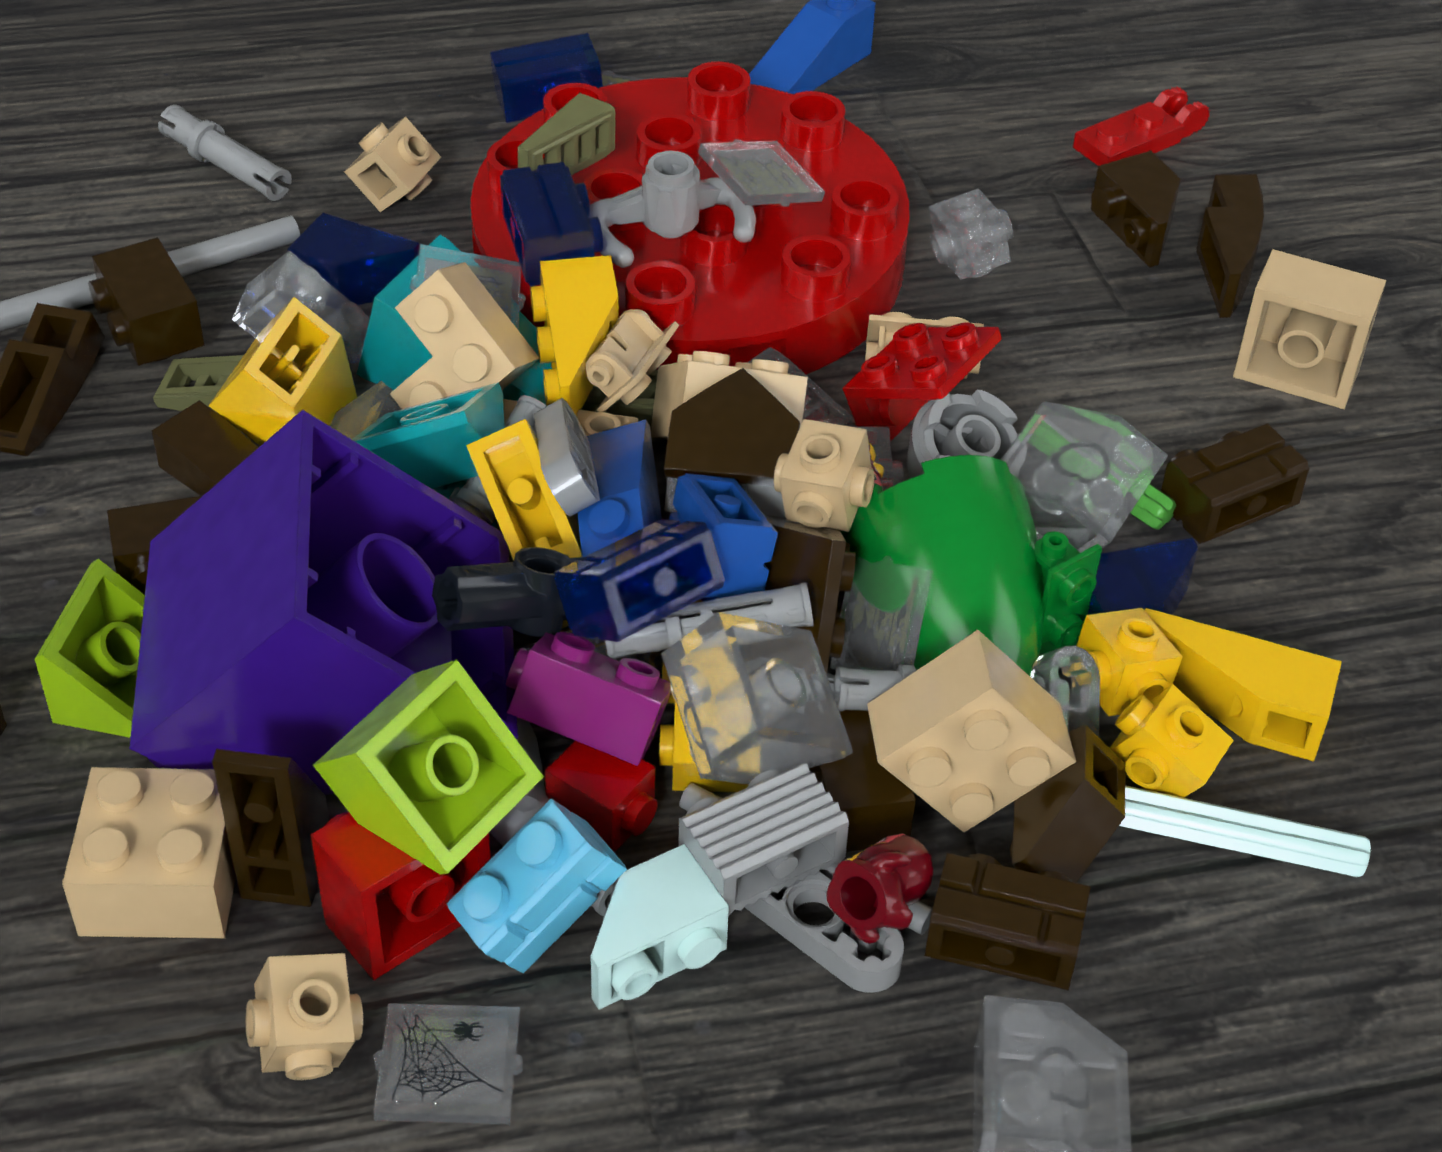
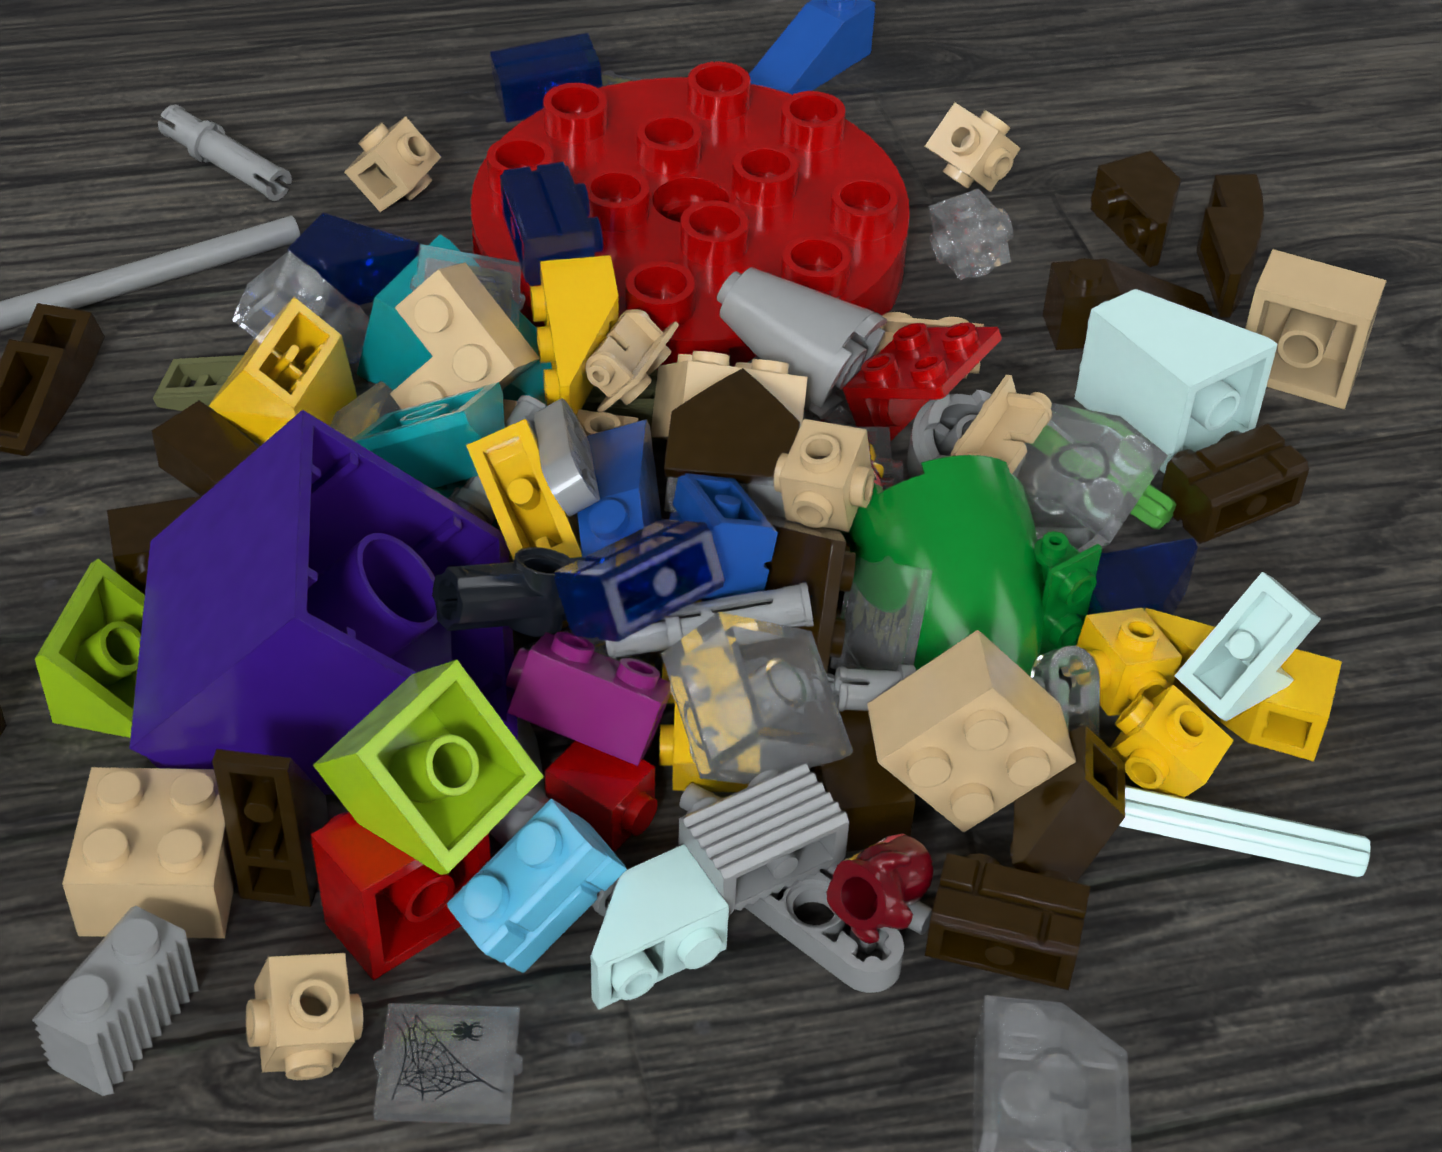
dark brown brick [88,237,205,366] -> none
olive slope [518,93,616,197] -> none
light grey piece [586,151,756,268] -> none
clear piece [698,139,825,207] -> none
red hinge [1073,86,1210,166] -> none
none -> light grey brick [32,906,199,1096]
none -> light grey cone [717,267,887,420]
none -> tan brick [925,102,1021,192]
none -> tan hinge [950,375,1052,474]
none -> dark brown slope [1043,258,1213,350]
none -> light aqua slope [1075,289,1278,474]
none -> light aqua slope [1175,572,1321,721]

